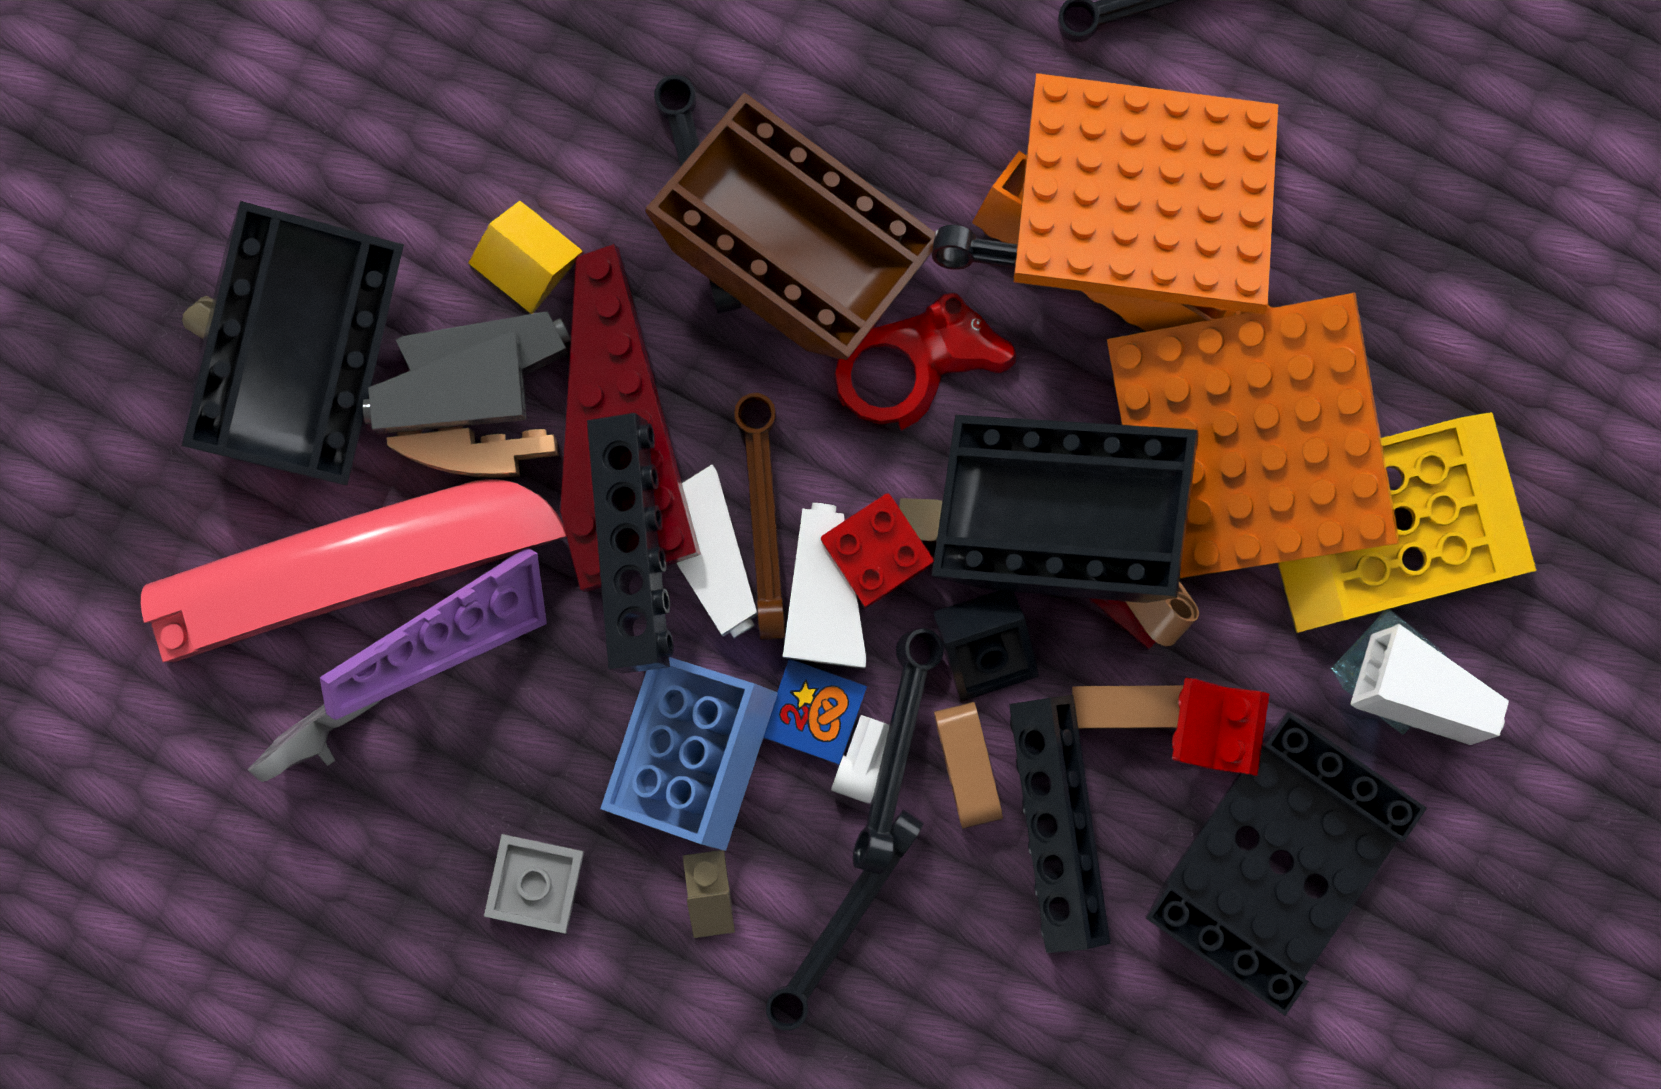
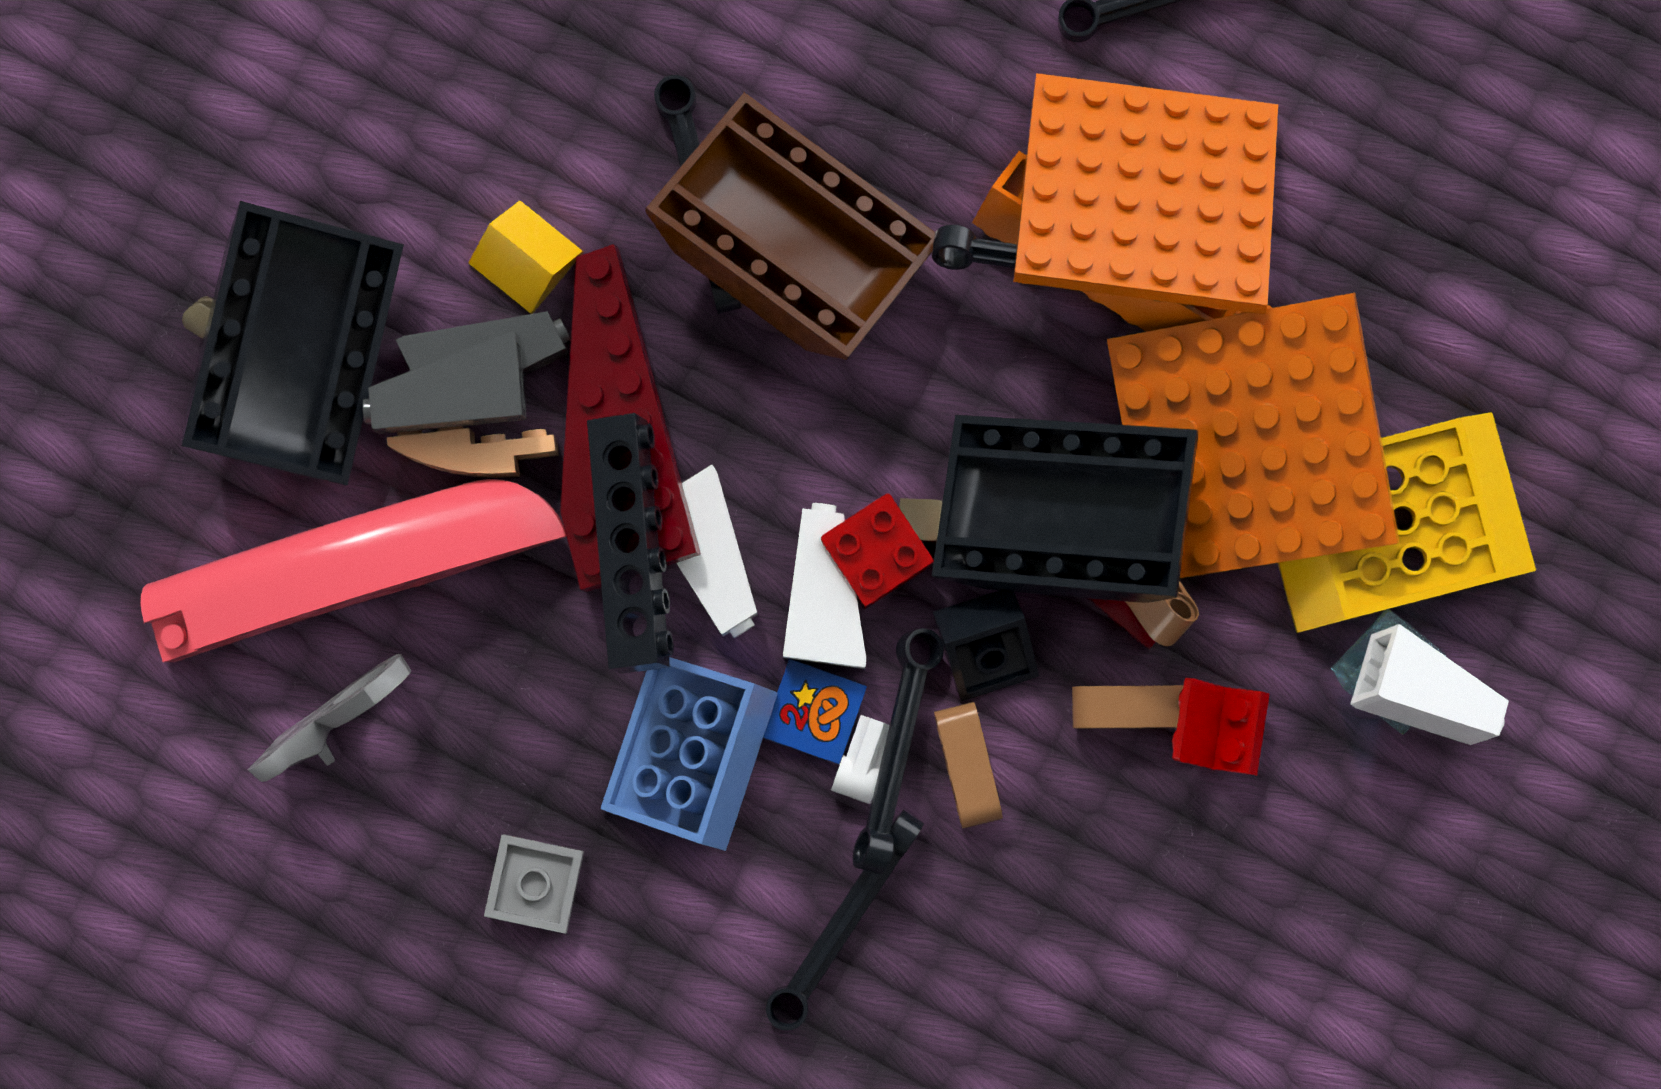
medium lavender wing [320,548,547,720] -> none
dark tan slope [683,850,735,938] -> none
reddish brown piece [734,393,785,640] -> none
red animal [834,293,1016,430] -> none
black brick [1009,695,1111,953] -> none
black slope [1146,711,1427,1016] -> none

